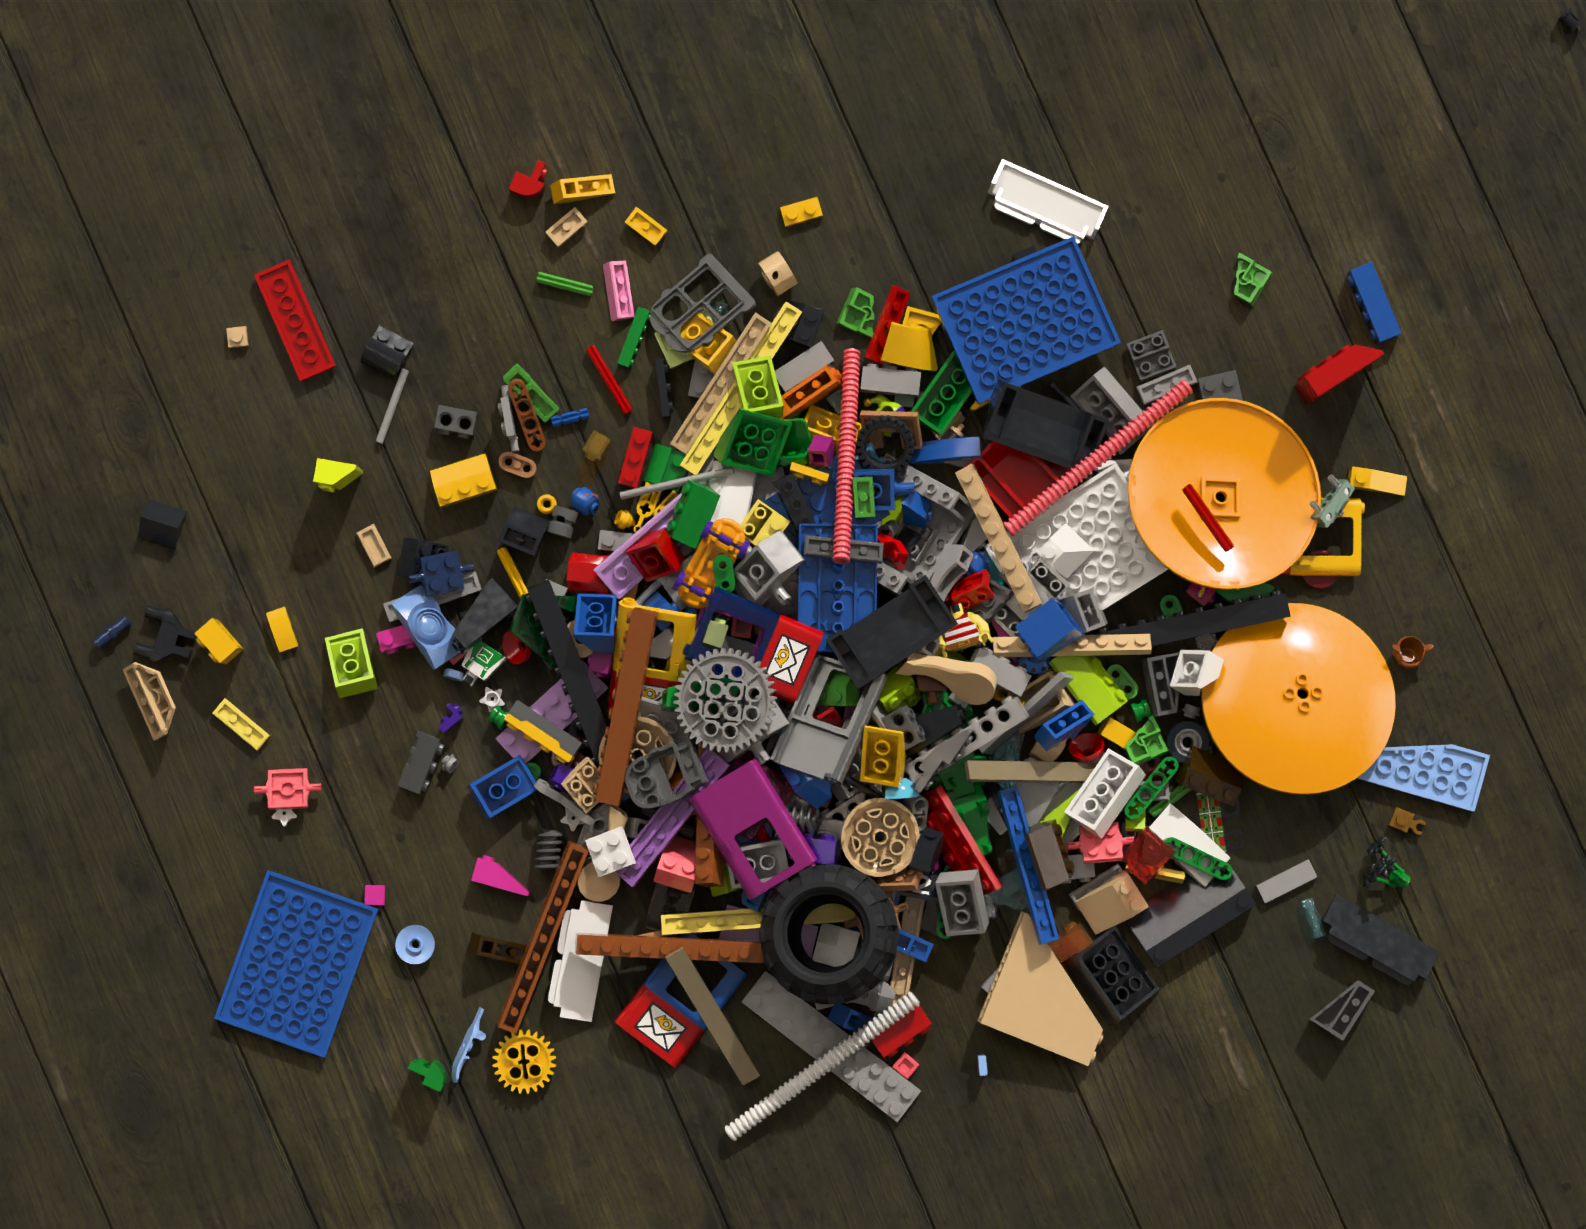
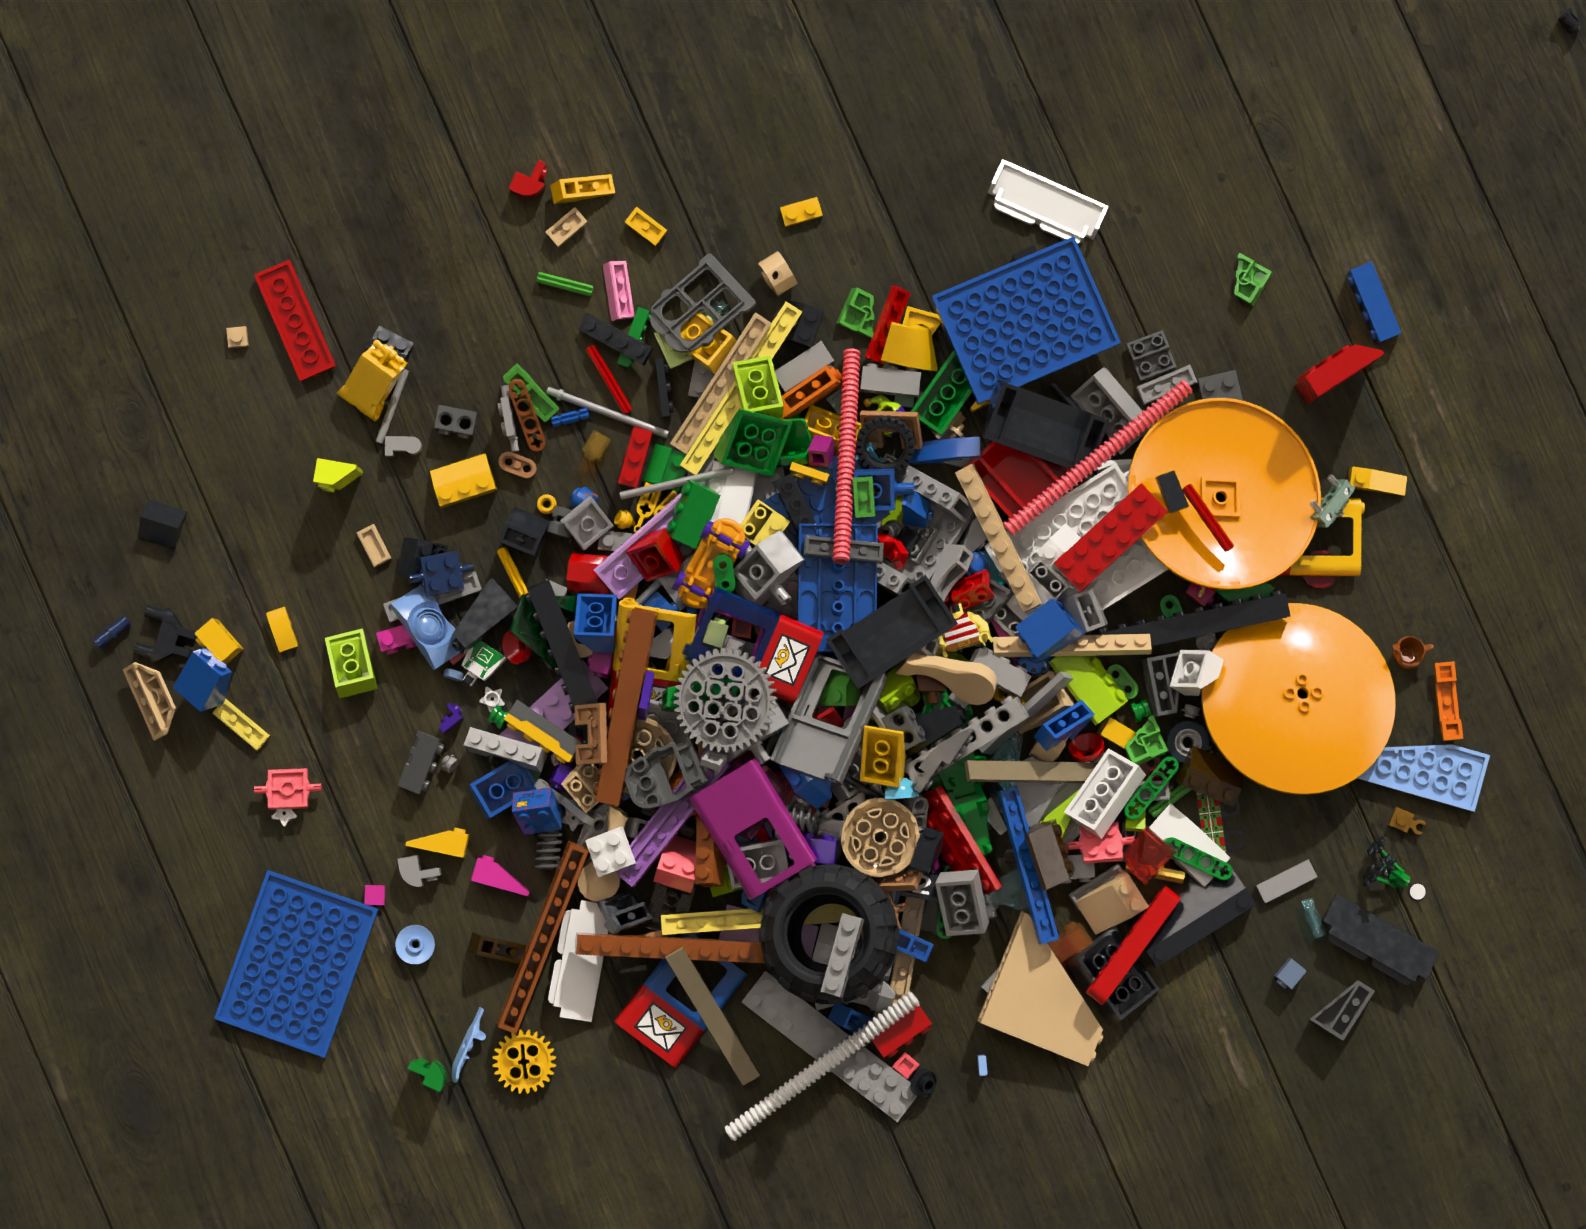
none -> blue slope [173,648,232,712]
none -> yellow piece [336,340,407,421]
none -> light grey leg [385,436,423,457]
none -> light grey brick [398,855,442,887]
none -> yellow slope [405,828,470,858]
none -> light grey arch [464,727,548,772]
none -> blue brick [512,787,563,835]
none -> light grey bar [546,387,669,438]
none -> light grey tile [560,496,614,550]
none -> medium nougat plate [575,703,607,765]
none -> black plate [578,313,654,366]
none -> black brick [598,889,653,935]
none -> dark purple tile [638,671,654,721]
none -> light grey tile [701,749,727,776]
none -> light grey leg [723,635,746,654]
none -> light grey arch [820,913,864,997]
none -> black plate [910,1069,937,1098]
none -> red plate [1054,483,1169,592]
none -> red beam [1086,886,1181,1005]
none -> black tile [1155,470,1189,514]
none -> sand blue brick [1274,958,1306,989]
none -> white sticker [1409,883,1426,900]
none -> orange slope [1434,661,1463,741]

